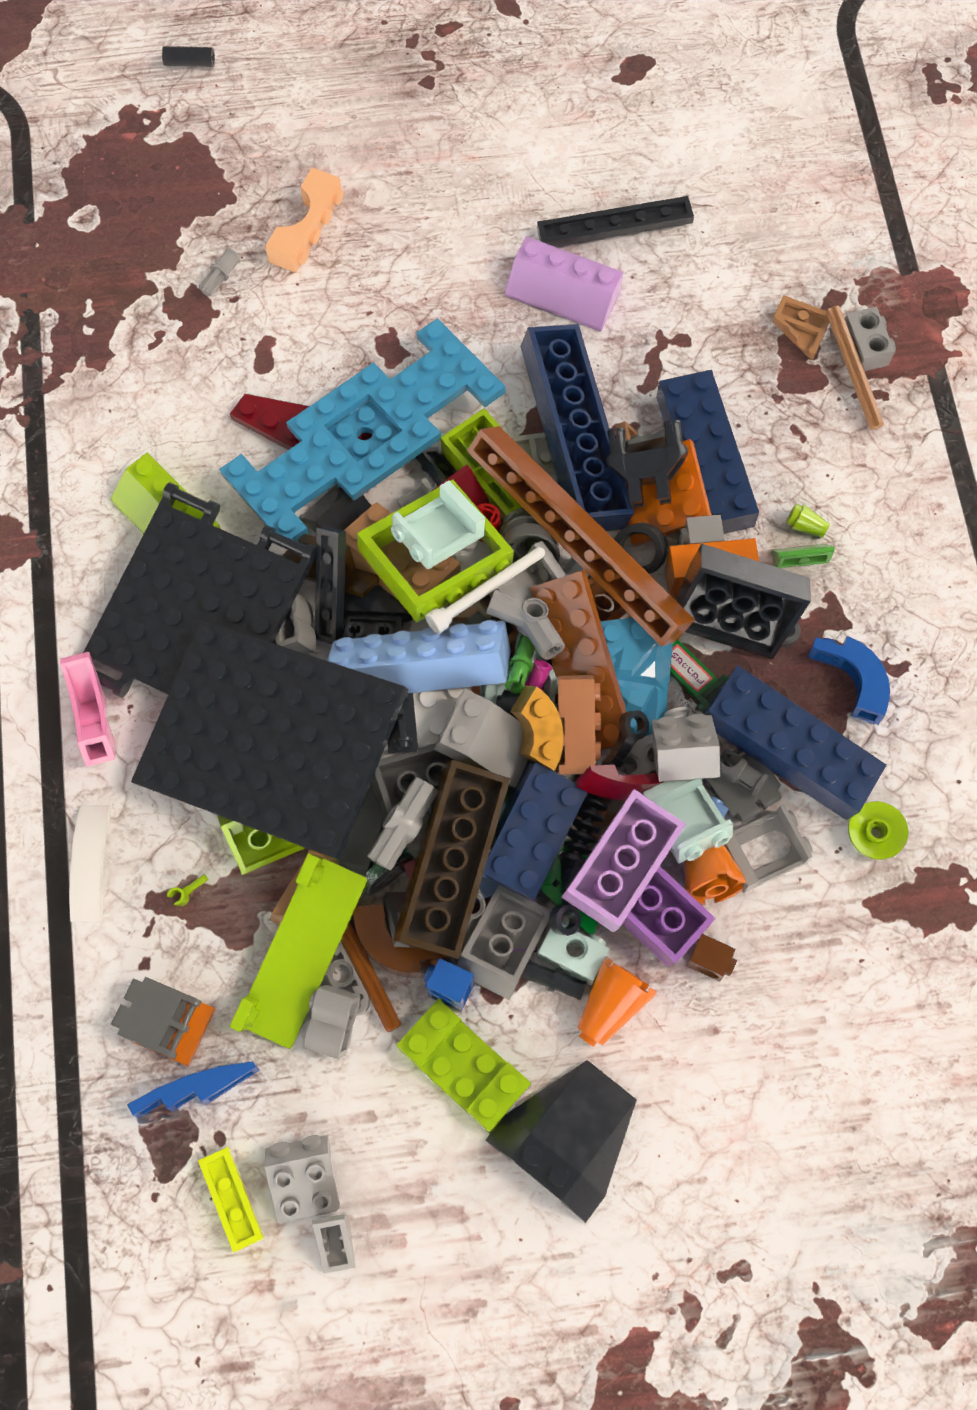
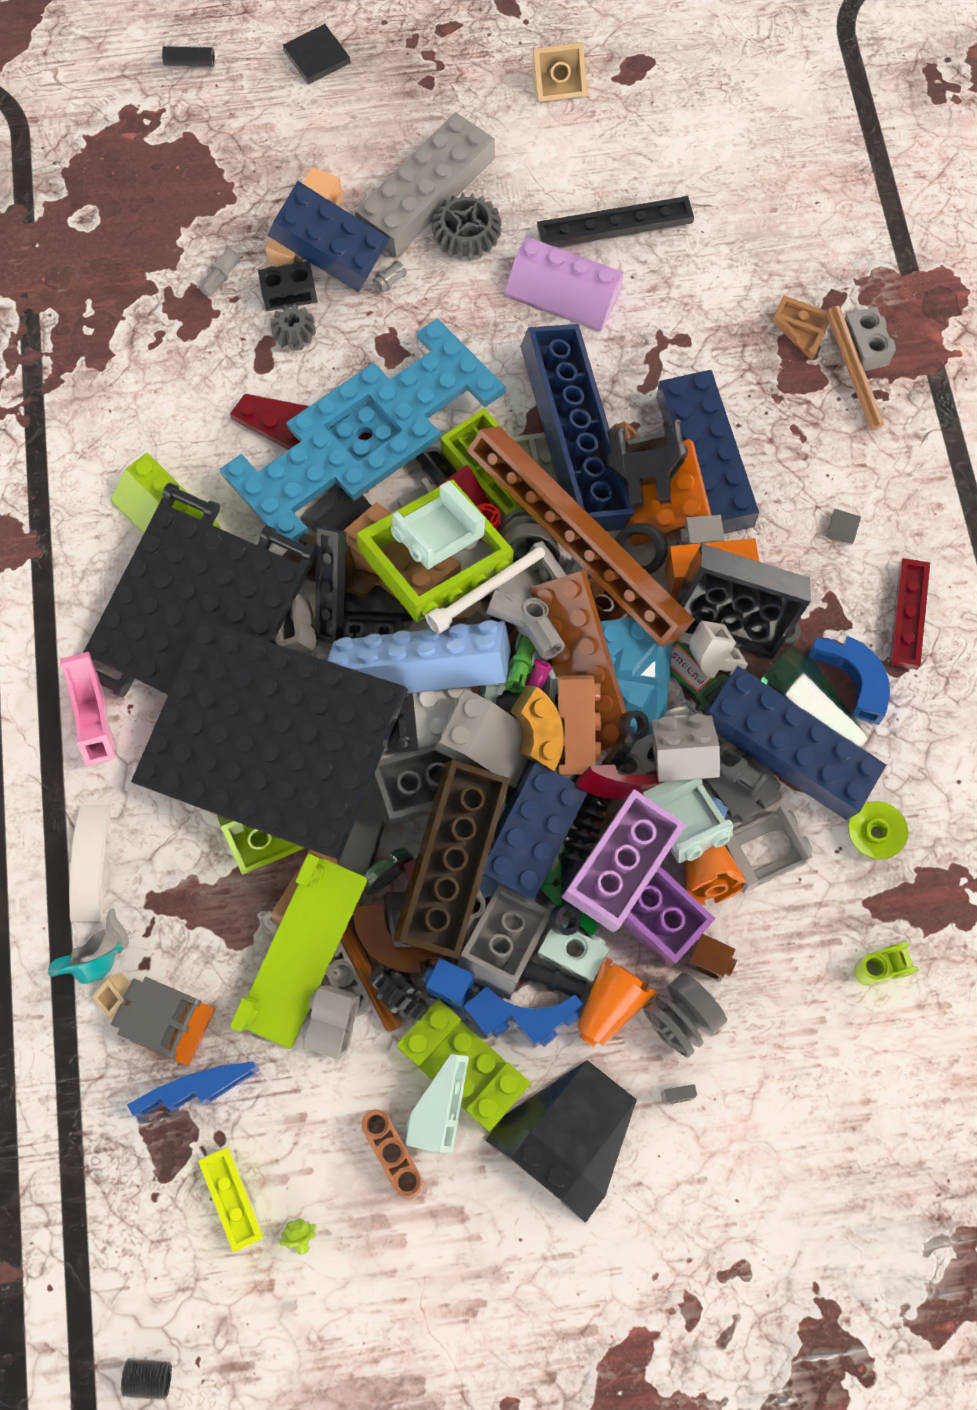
lime hand [167,874,209,906] -> none
light grey bracket [264,1135,340,1223] -> none
light grey slope [312,1214,356,1273] -> none
light grey piece [367,777,439,871] -> none
bright green slope [771,544,835,568] -> none
lime cone [786,503,830,538] -> none
none -> hair [48,908,129,984]
none -> tan slope [91,973,131,1020]
none -> black piece [121,1358,172,1400]
none -> black brick [258,261,318,312]
none -> dark blue brick [267,181,390,292]
none -> dark grey gear [270,304,316,351]
none -> lime plant [279,1218,317,1255]
none -> black tile [283,24,351,84]
none -> light grey brick [355,112,495,258]
none -> nougat beam [362,1109,423,1198]
none -> black gear [368,965,429,1021]
none -> light grey pin [373,261,407,292]
none -> light aqua slope [405,1054,469,1153]
none -> dark grey gear [432,192,501,260]
none -> blue arch [463,986,583,1048]
none -> tan slope [532,42,588,102]
none -> dark grey wheel [643,972,728,1058]
none -> dark grey tile [661,1084,697,1105]
none -> white brick [689,621,748,678]
none -> clear green wedge [761,647,868,747]
none -> dark grey tile [826,508,861,544]
none -> lime piece [854,942,919,986]
none -> dark red plate [889,558,931,670]

